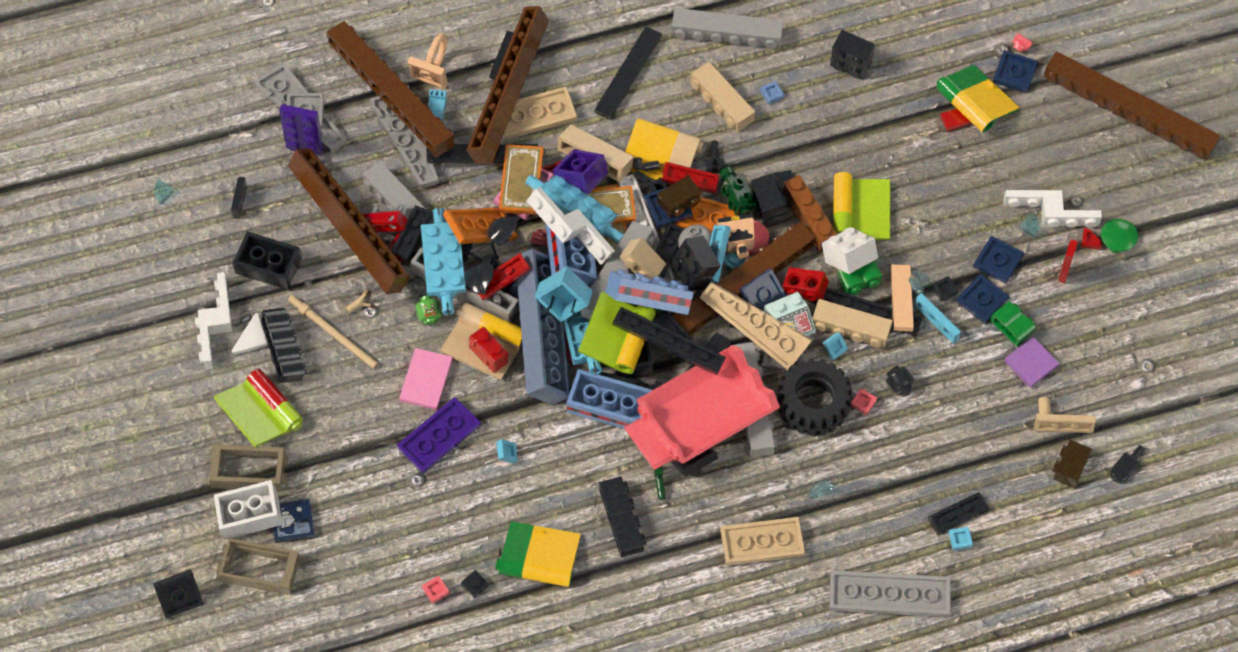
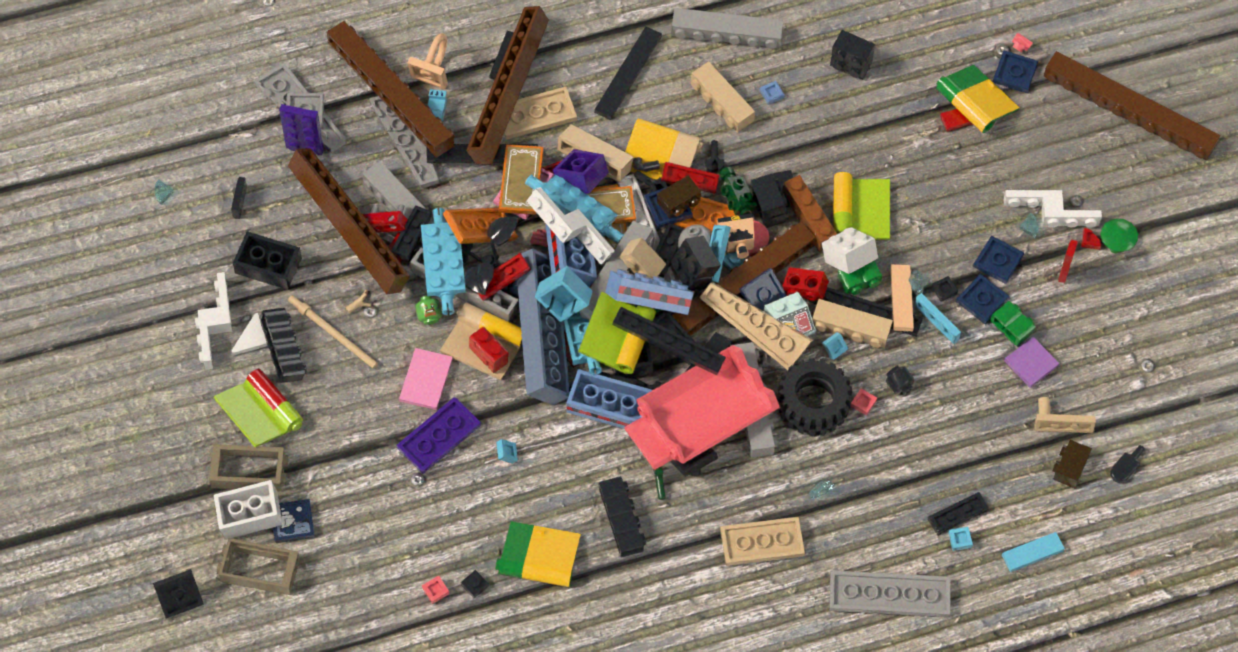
none -> medium azure tile [1002,532,1065,572]

